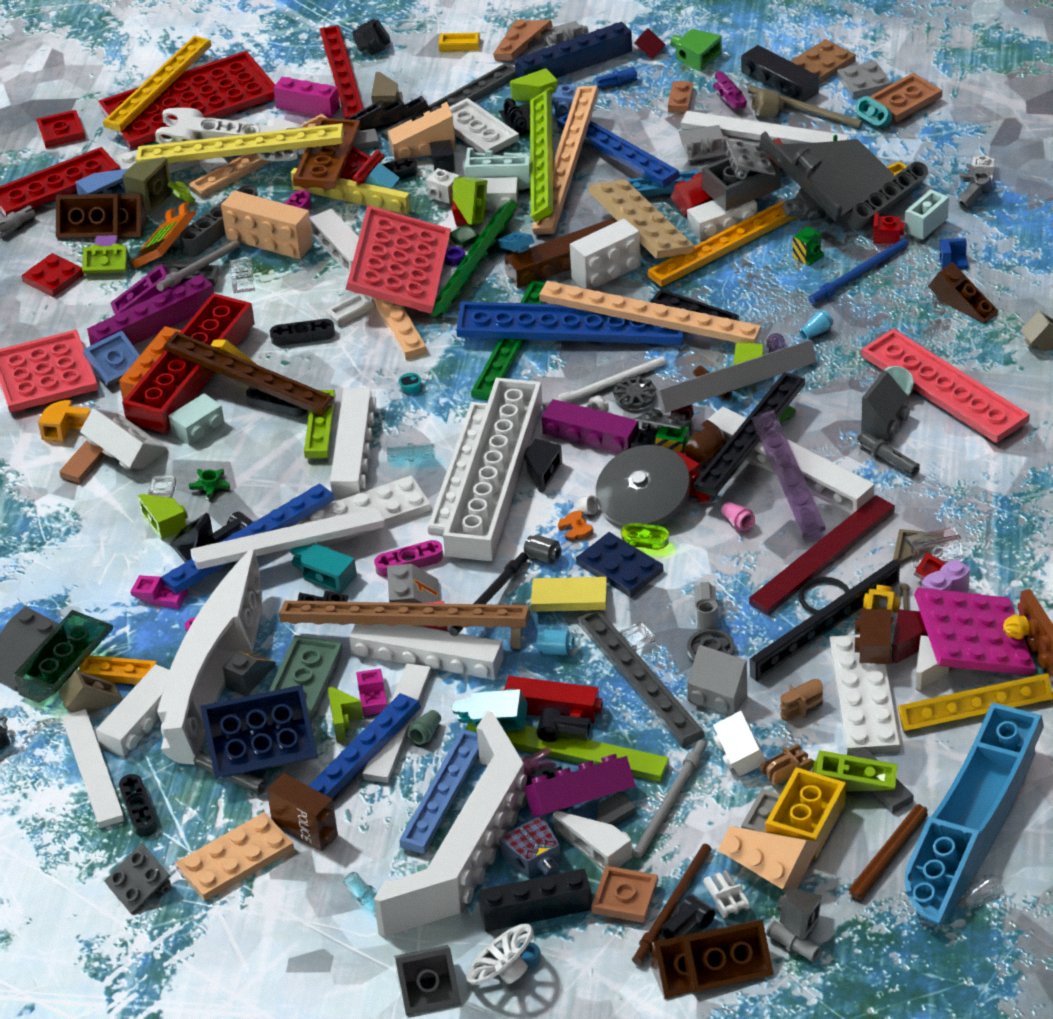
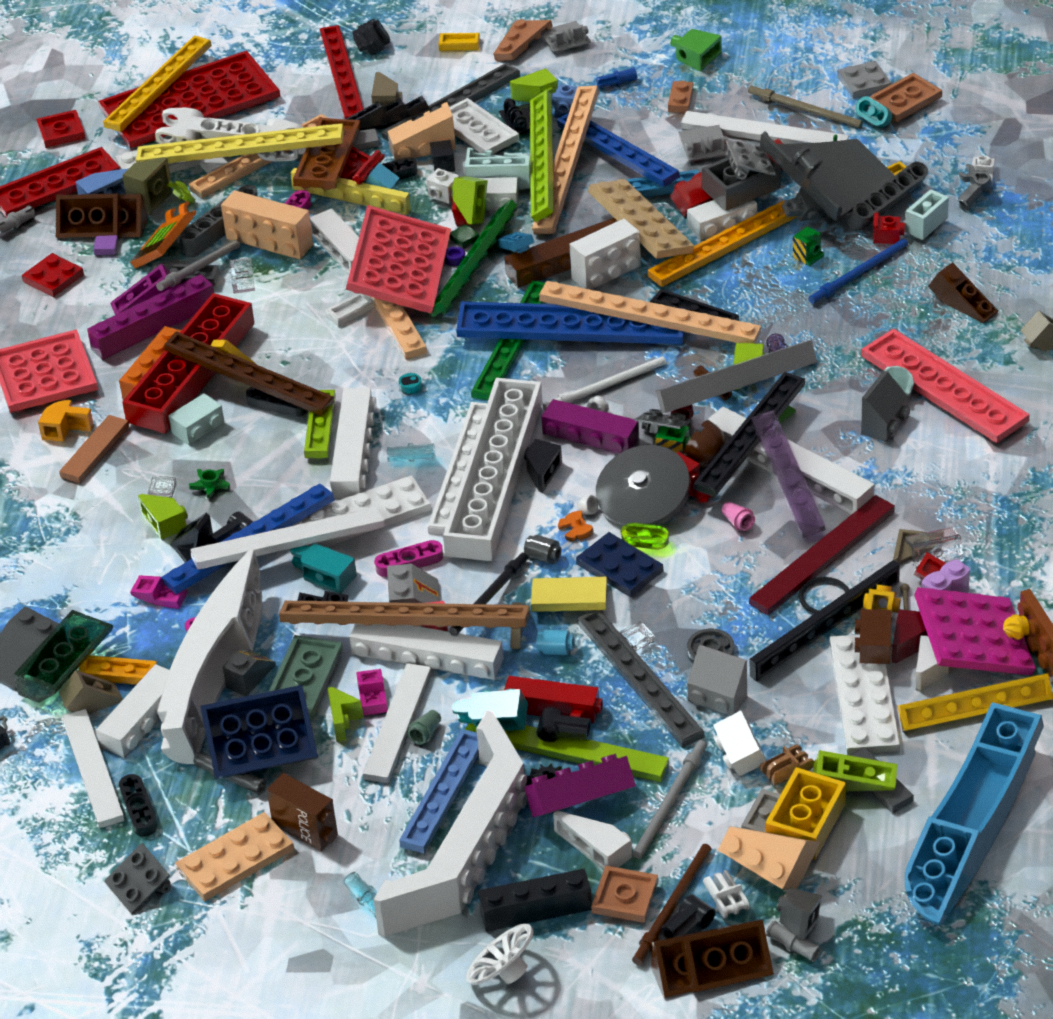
white slope [80,408,167,470] -> none
lime bracket [82,244,130,274] -> none
medium blue plate [83,331,140,387] -> none
black beam [269,319,335,346] -> none
dark pink brick [273,77,340,118] -> none
blue plate [309,693,421,799] -> none
dark grey slope [393,945,461,1014] -> none
sand blue torso [499,815,561,878] -> none
dark blue brick [515,22,632,79] -> none
dark azure tile [519,942,541,970] -> none
clear pink piece [521,746,557,776] -> none
dark grey tile [596,791,636,826] -> none
dark grey wheel [613,376,657,409] -> none
black plate [631,429,657,448] -> none
dark red panel [634,28,666,59] -> none
light grey piece [694,582,718,630] -> none
magenta hinge [713,71,747,110] -> none
black brick [741,45,819,102] -> none
dark tan head [751,90,784,118] -> none
medium nougat arm [780,679,823,721] -> none
medium nougat plate [791,39,856,84] -> none
medium azure cone [799,310,833,340] -> none
dark orange axle [849,804,928,900] -> none
dark grey pin [857,430,920,477] -> none
blue panel [939,238,968,270] -> none
clear cone [961,874,1004,910] -> none

